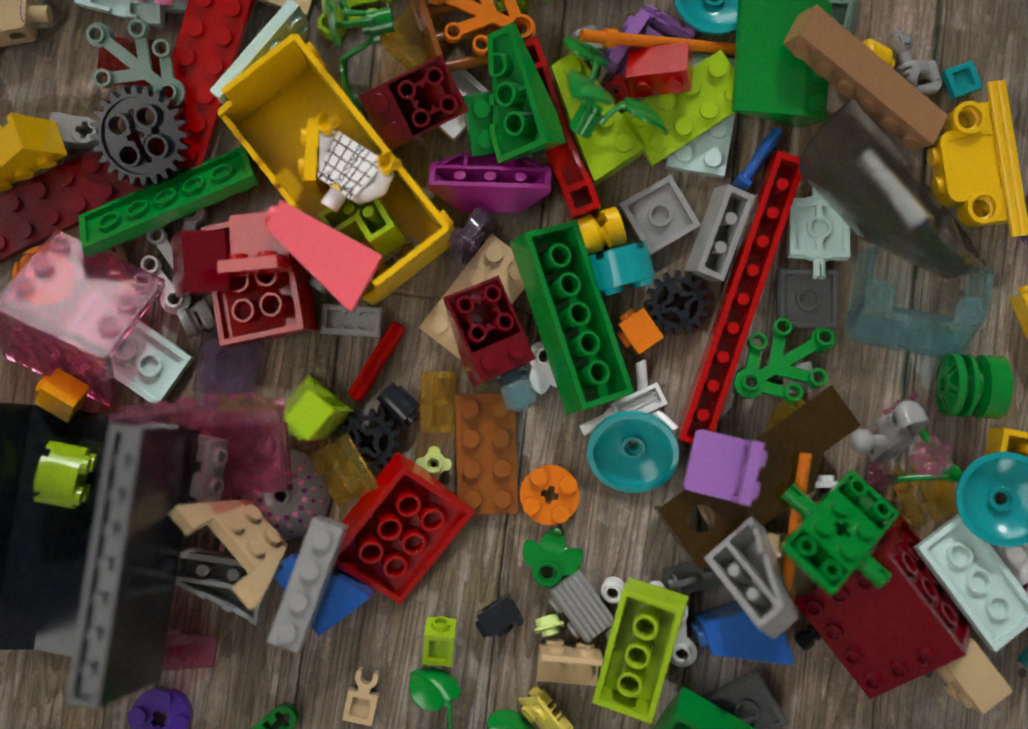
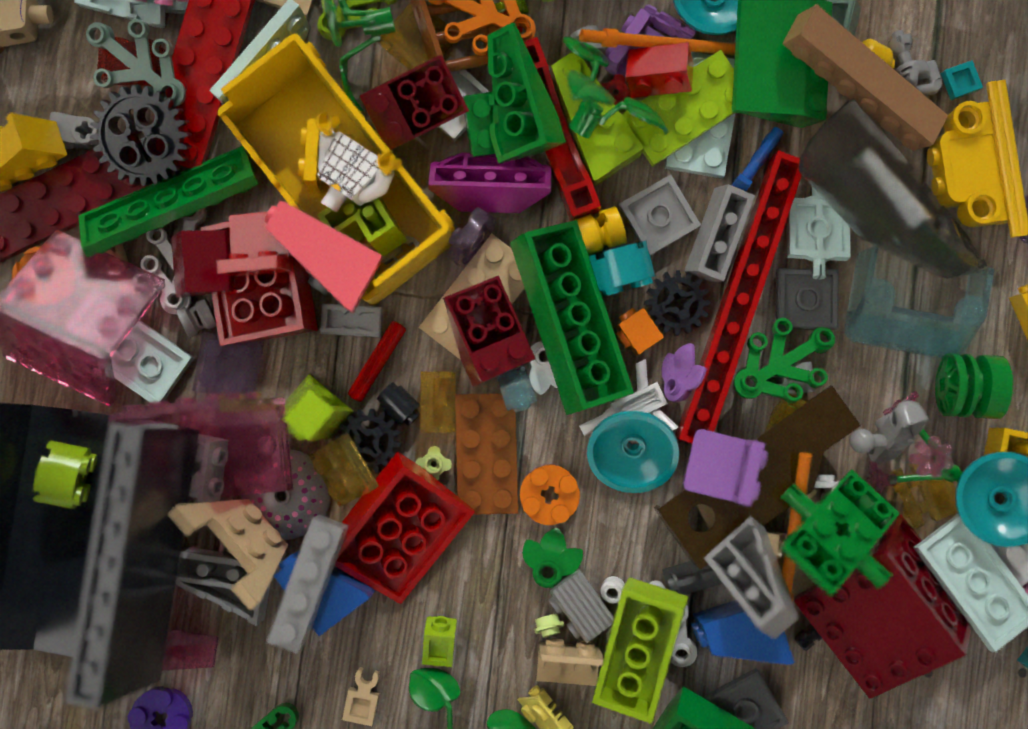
light orange brick [35,368,90,423] -> none
black brick [475,593,524,638] -> none
tan brick [936,638,1013,715] -> none
none -> medium lavender plate [661,343,707,402]

